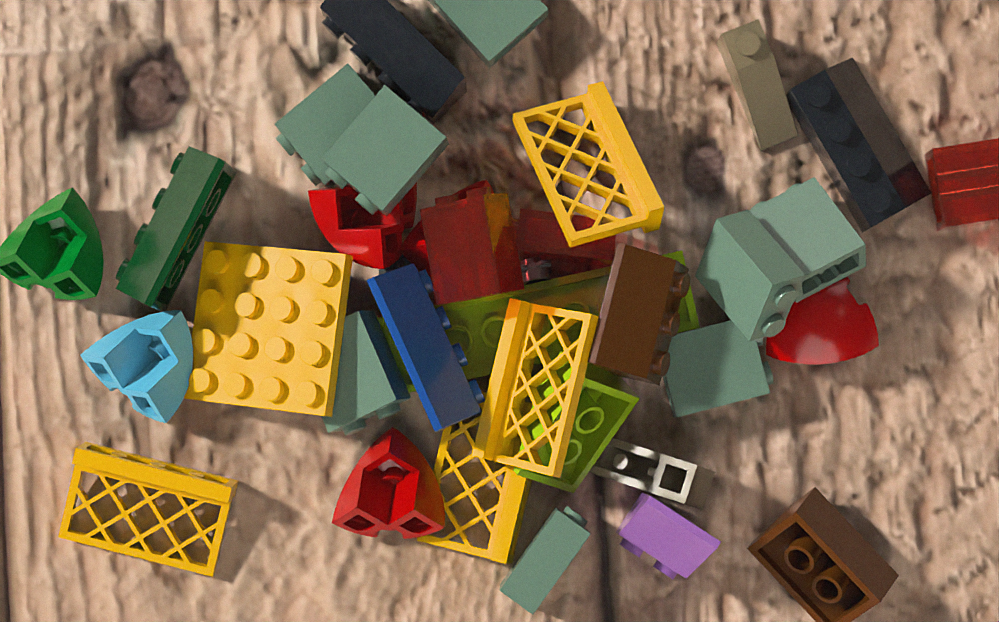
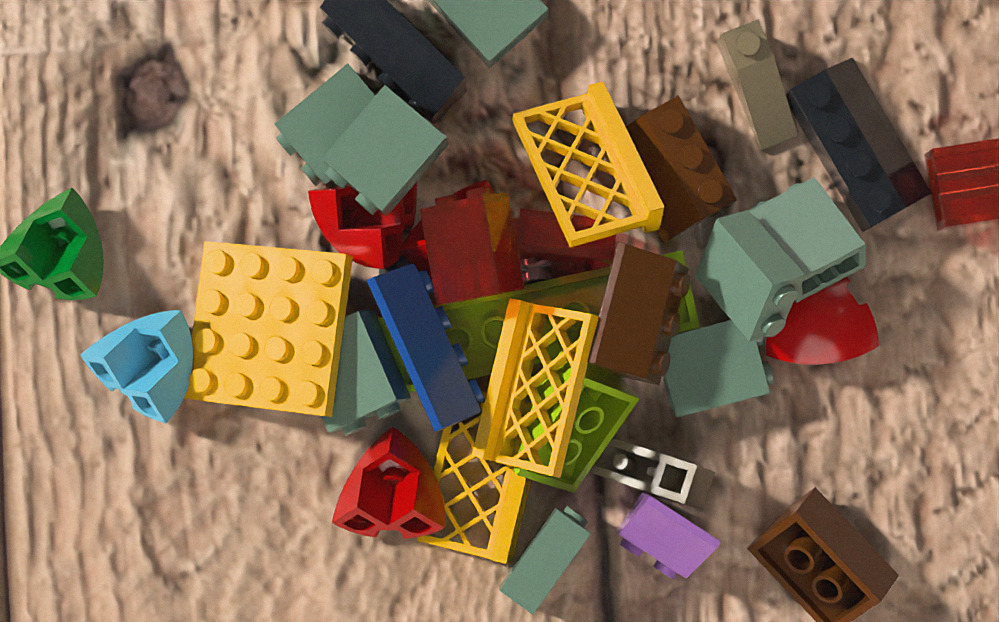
yellow fence [58,441,239,577] -> none
dark green slope [116,146,237,312] -> none
none -> reddish brown slope [626,95,737,243]

